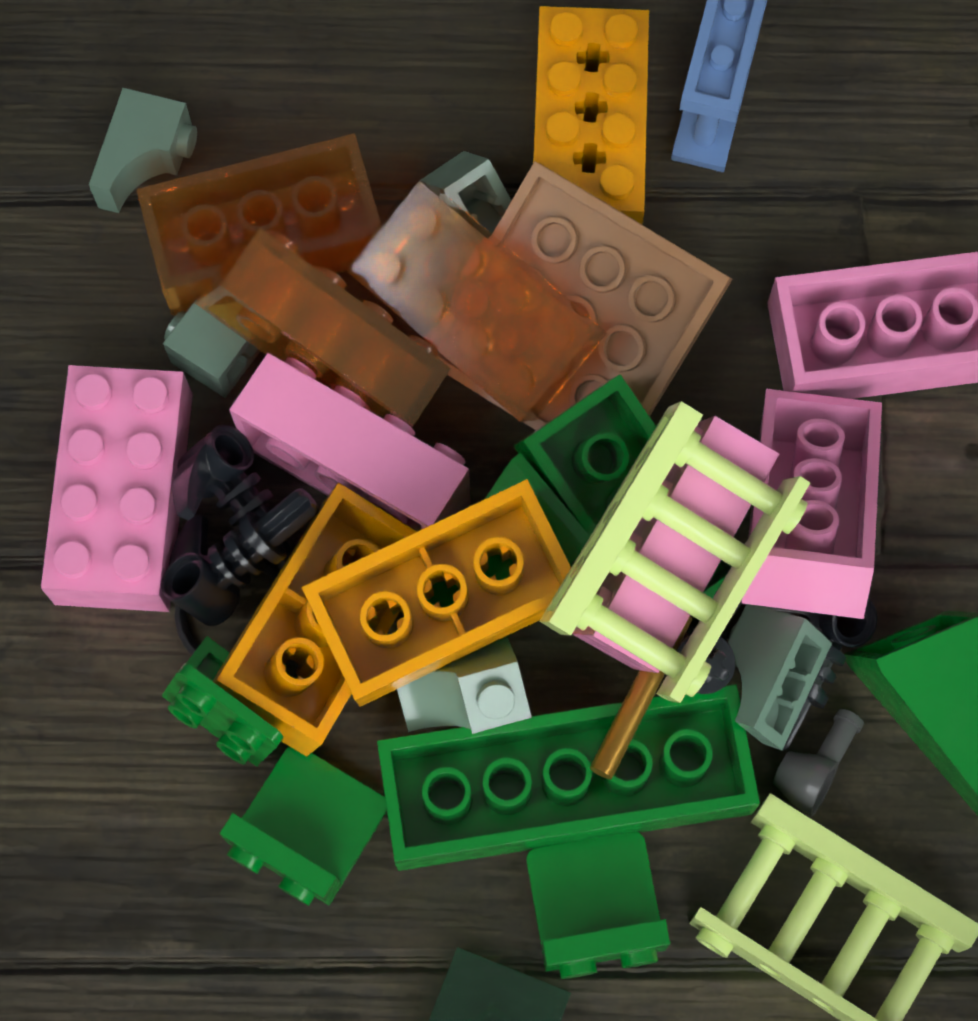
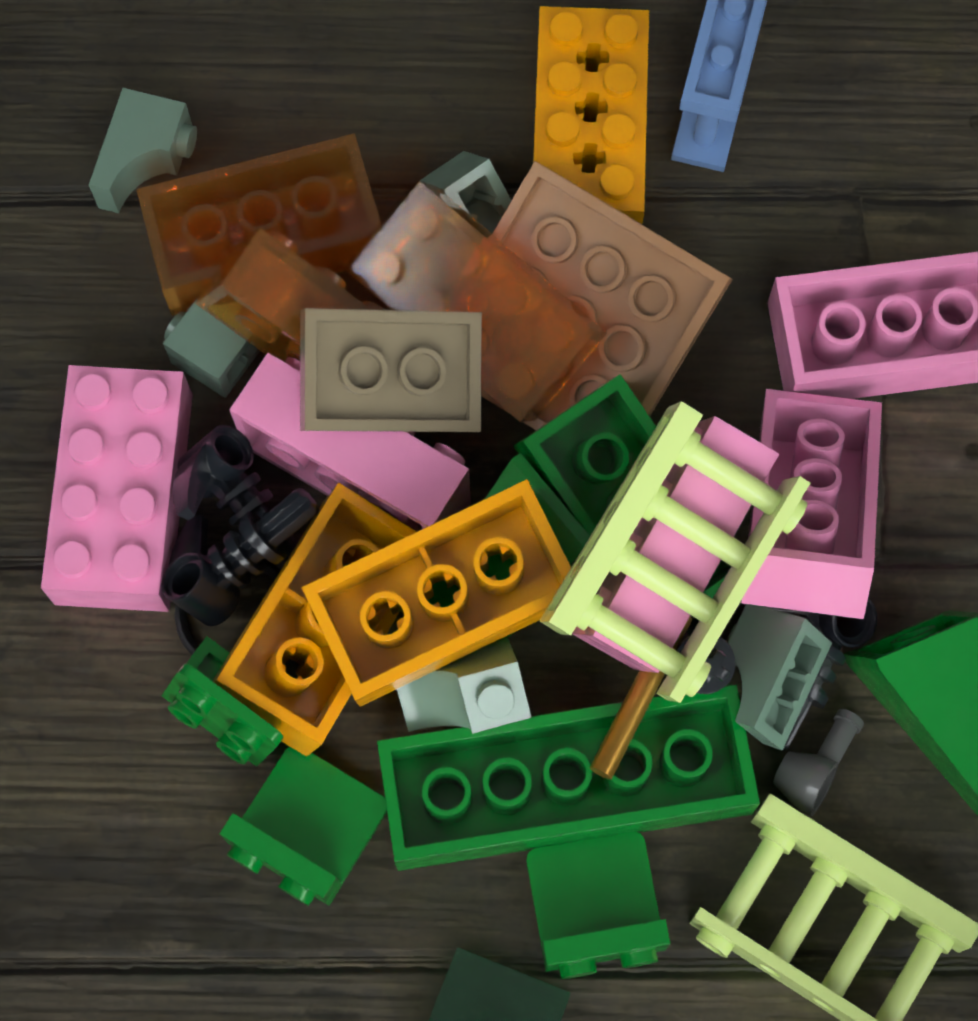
none -> dark tan plate [300,308,482,432]

